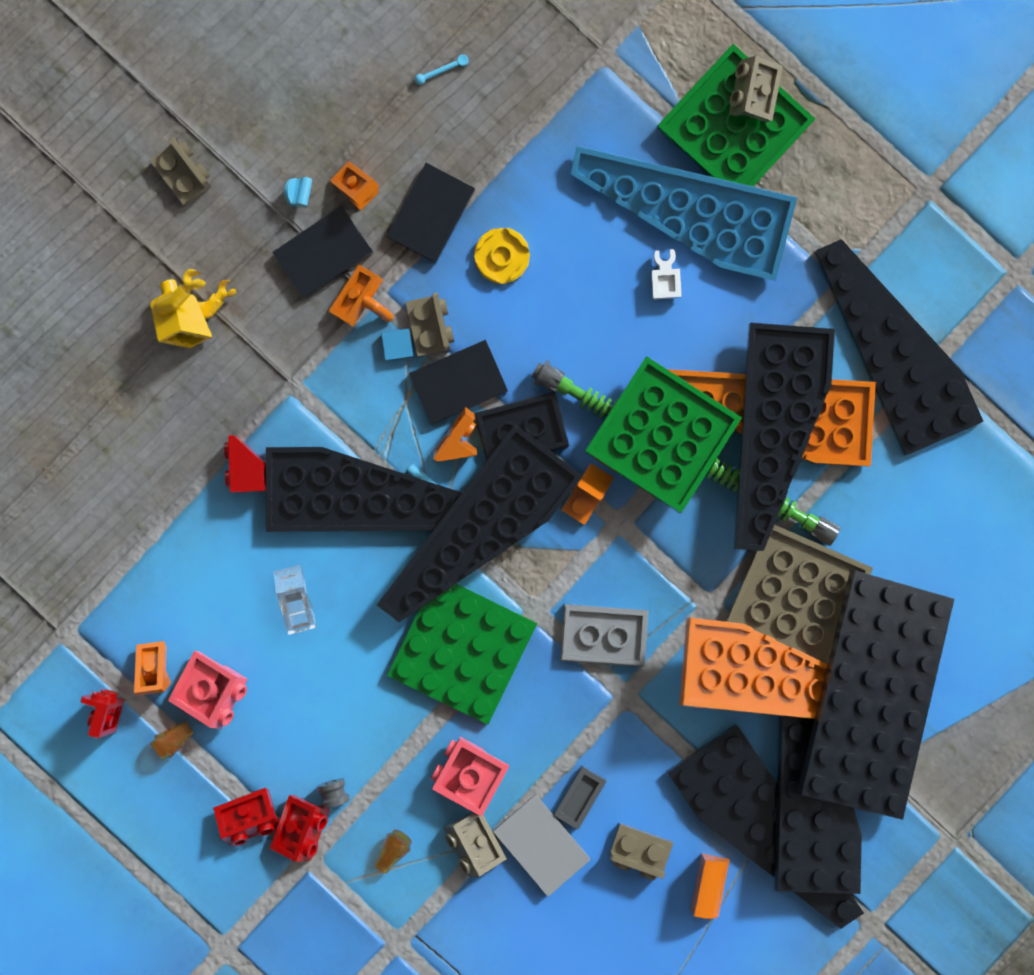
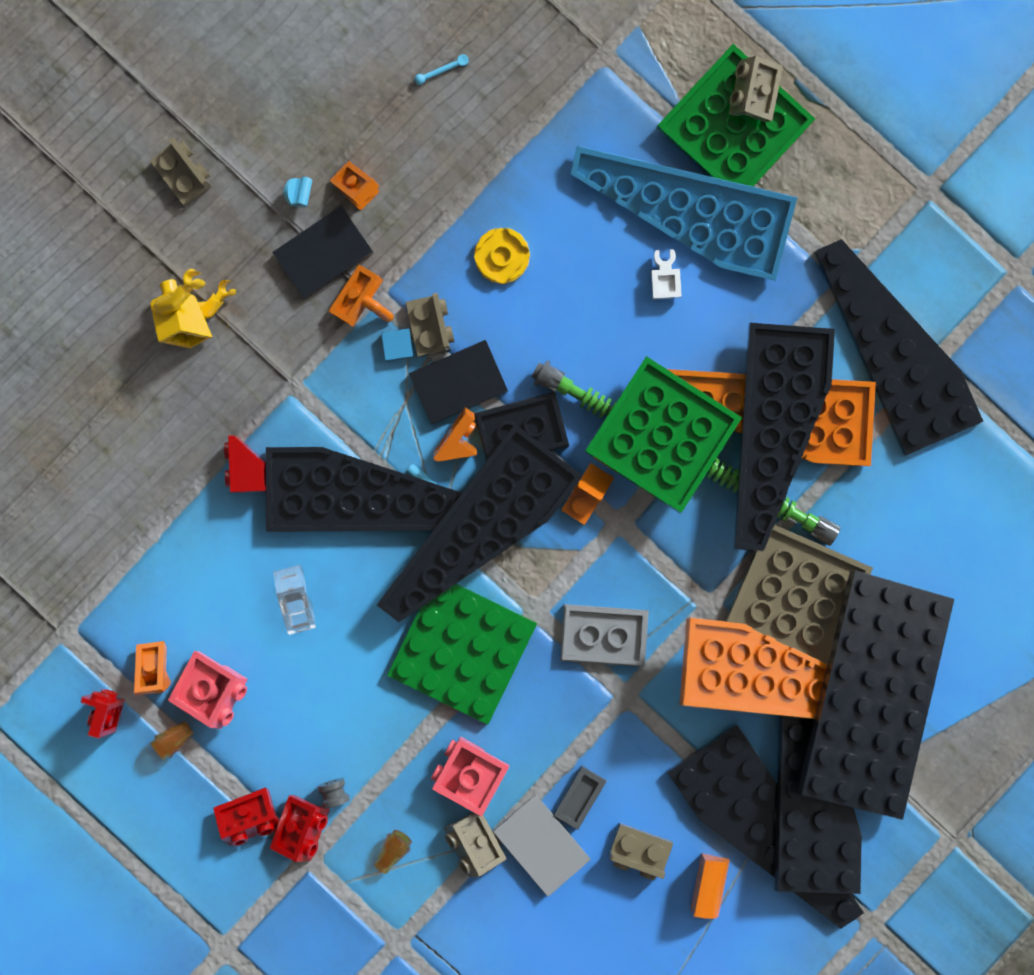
black tile [387,163,475,264] -> none

